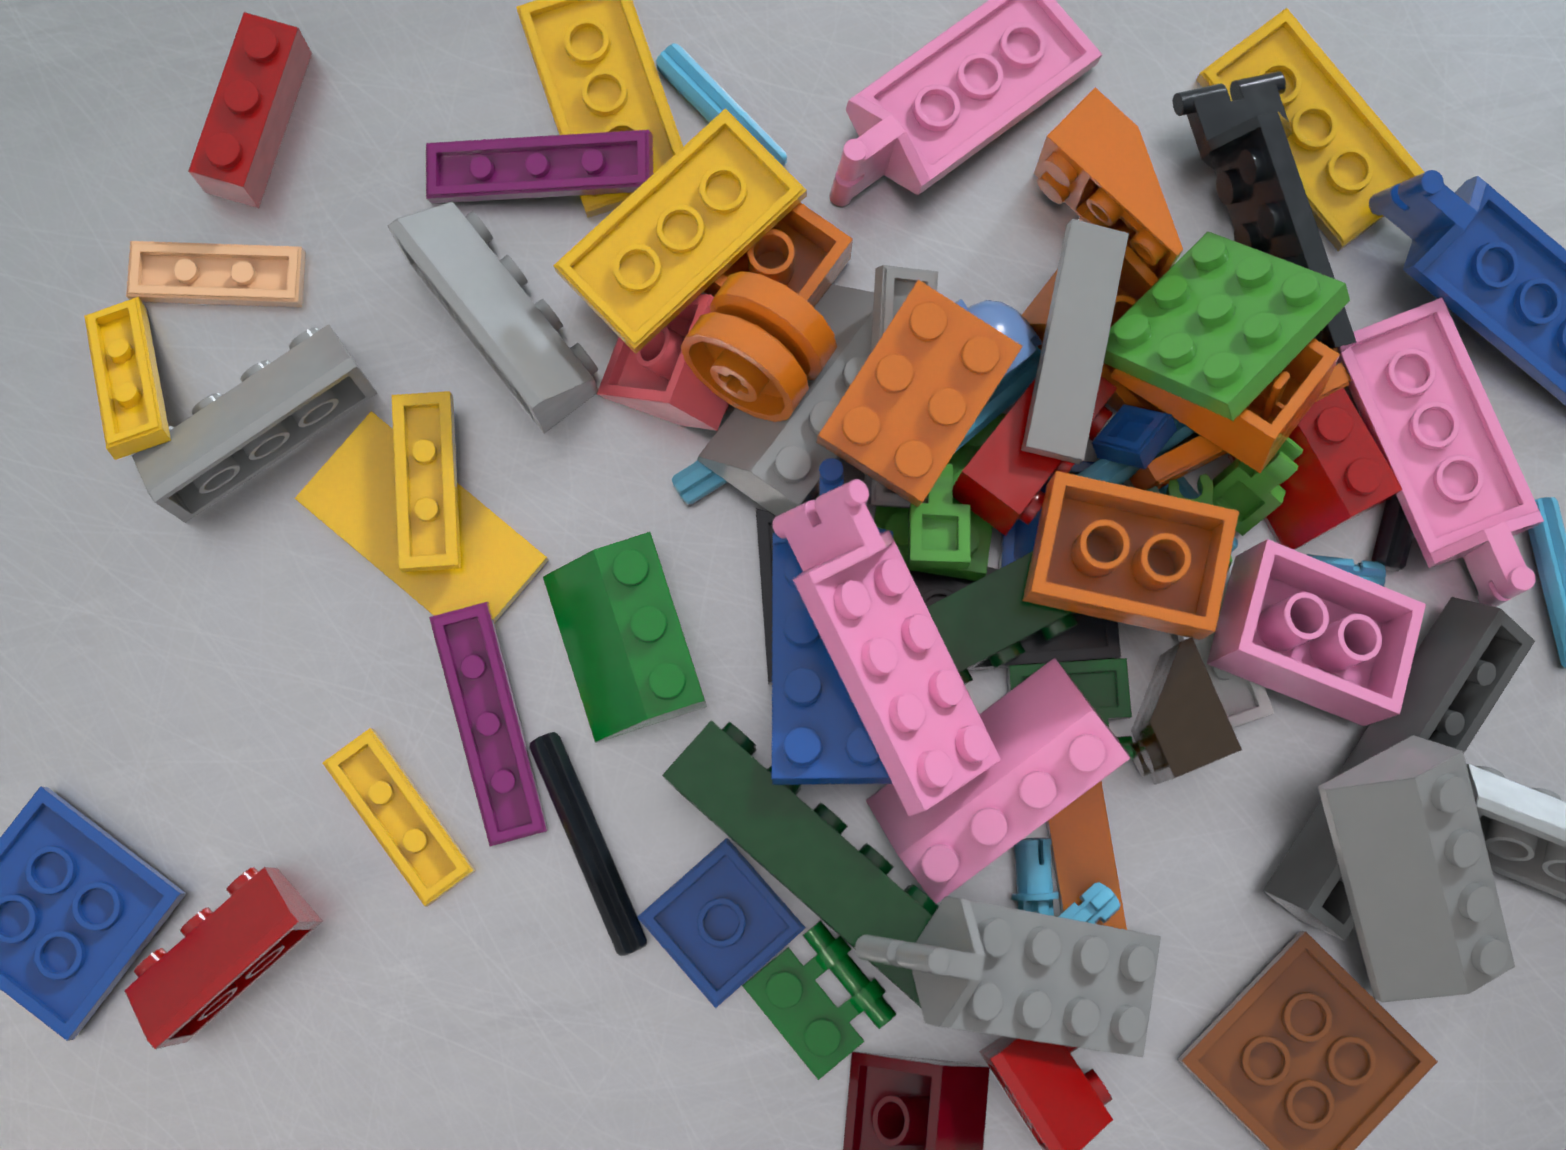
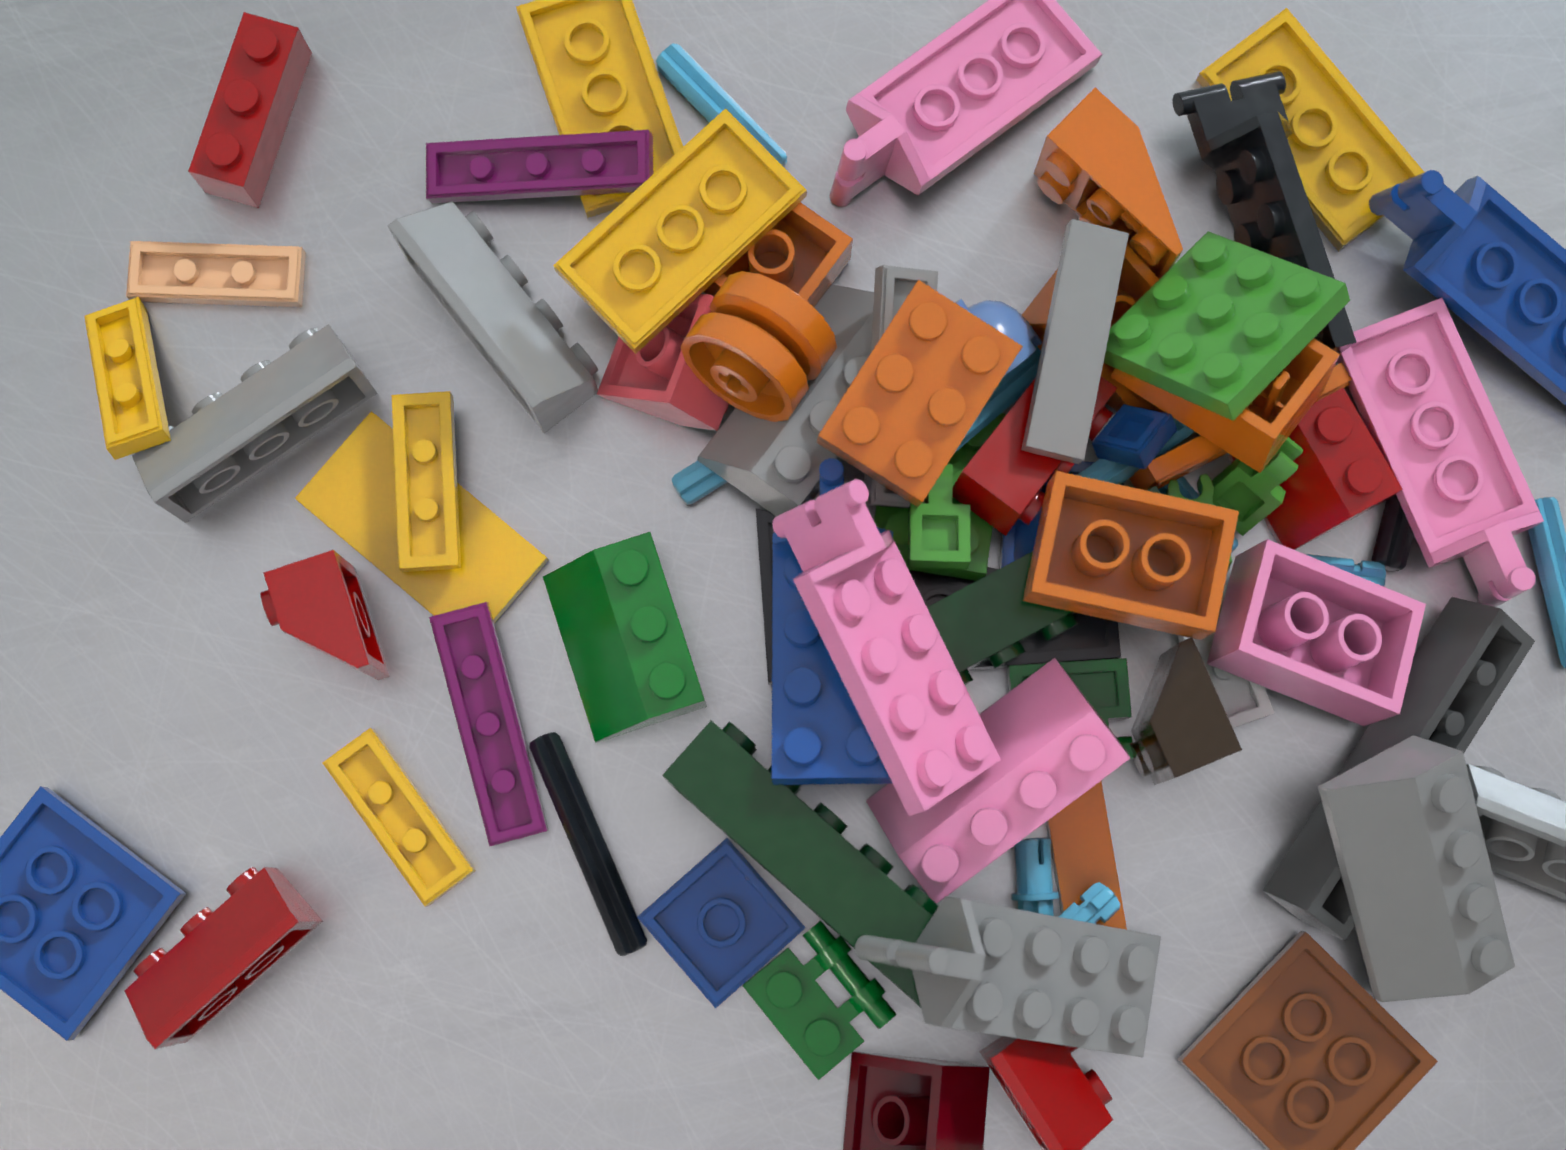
none -> red slope [260,550,390,681]

